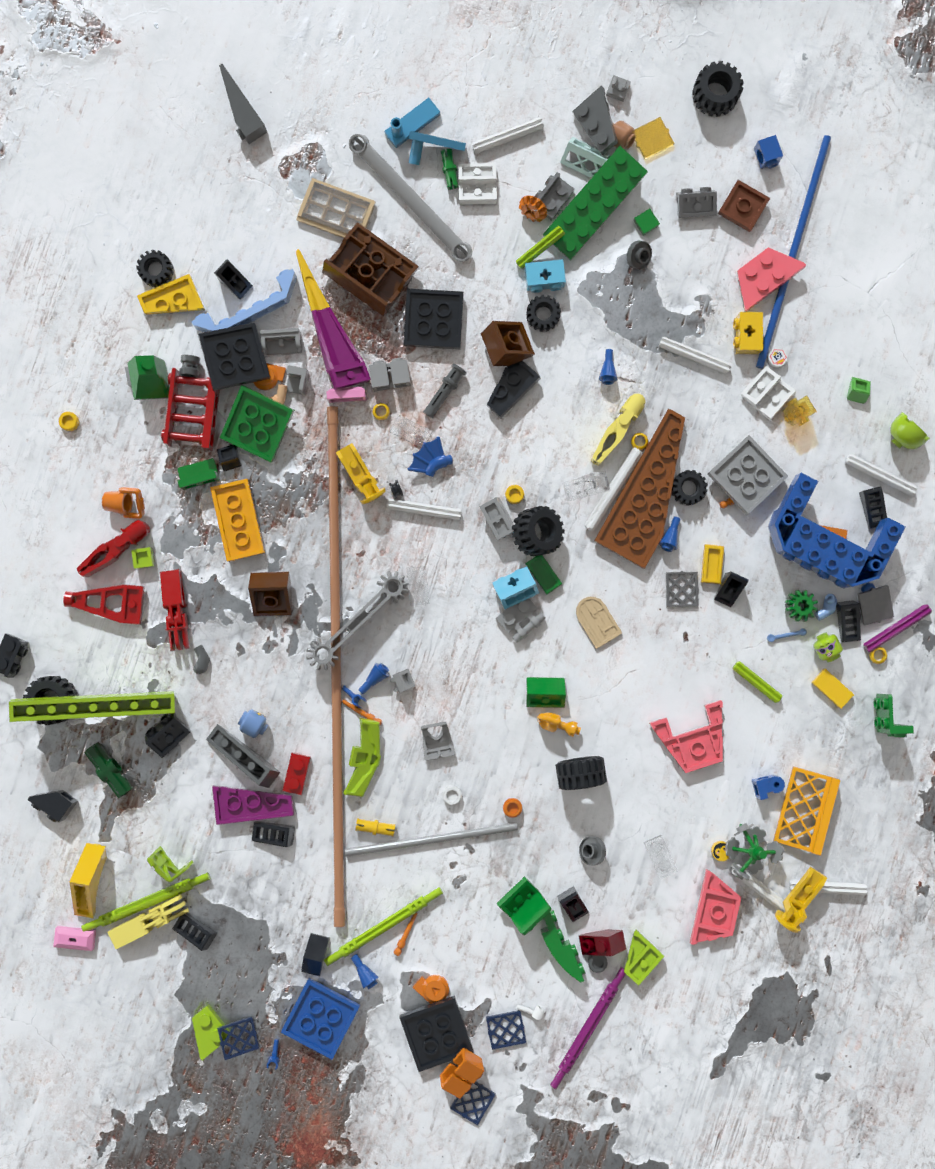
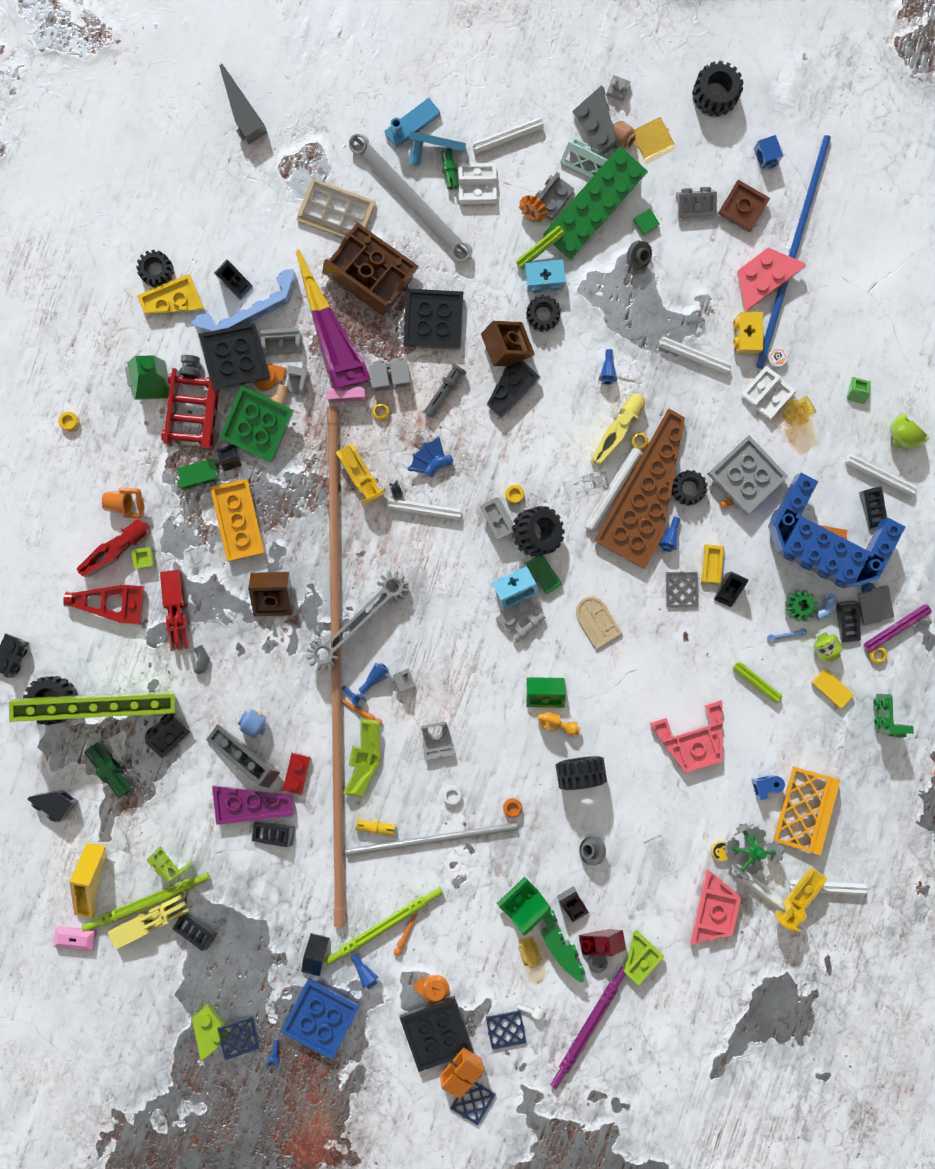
none -> clear yellow brick [518,937,542,968]

